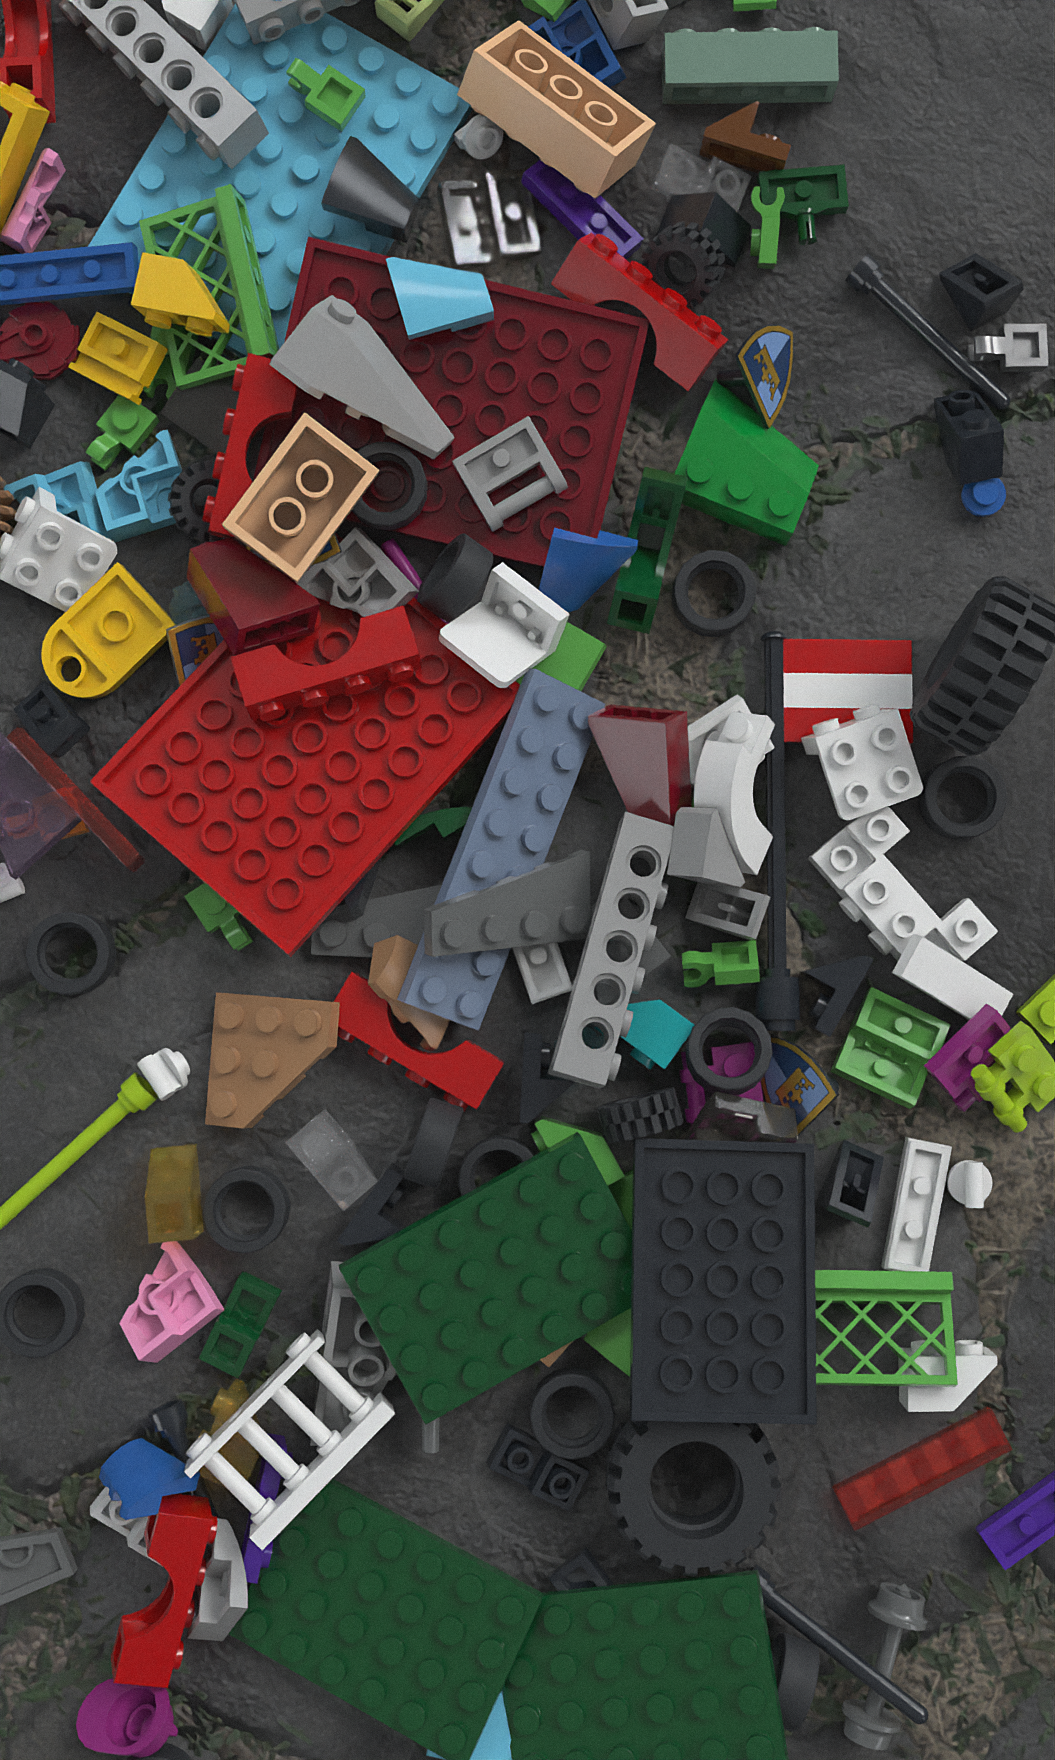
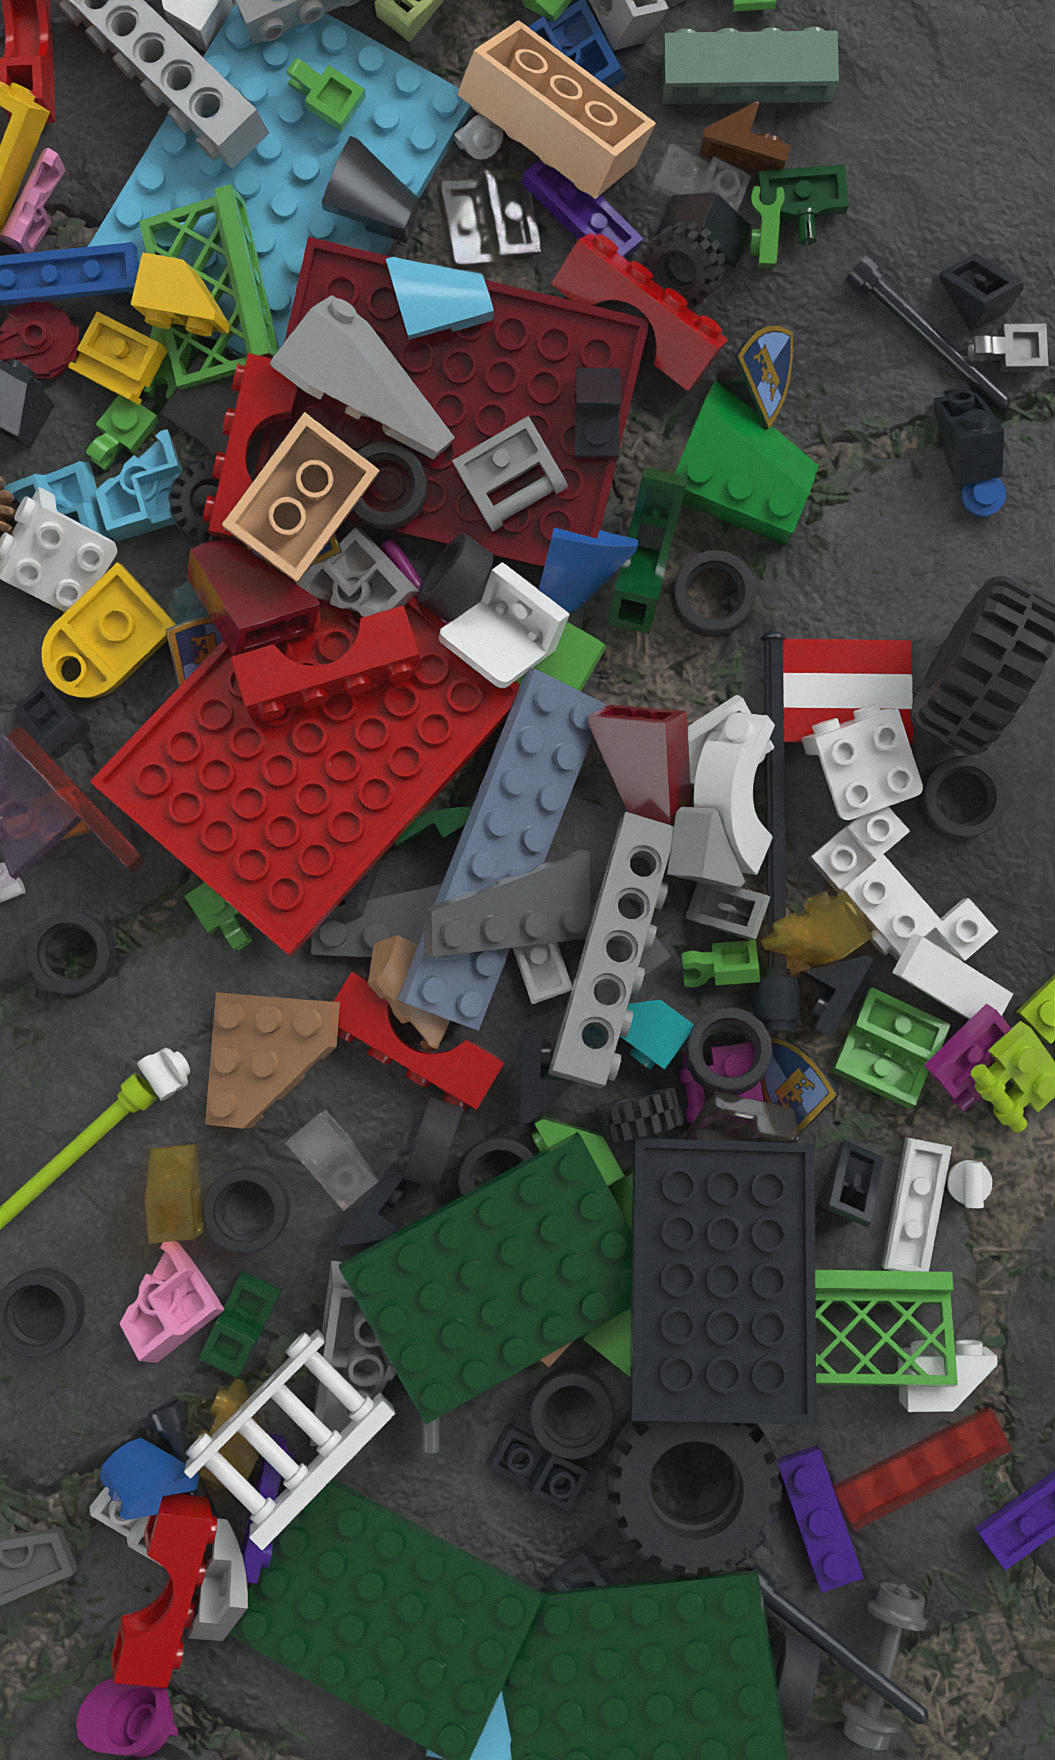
none -> black slope [574,368,622,459]
none -> clear yellow slope [761,891,872,965]
none -> dark purple plate [777,1445,863,1593]

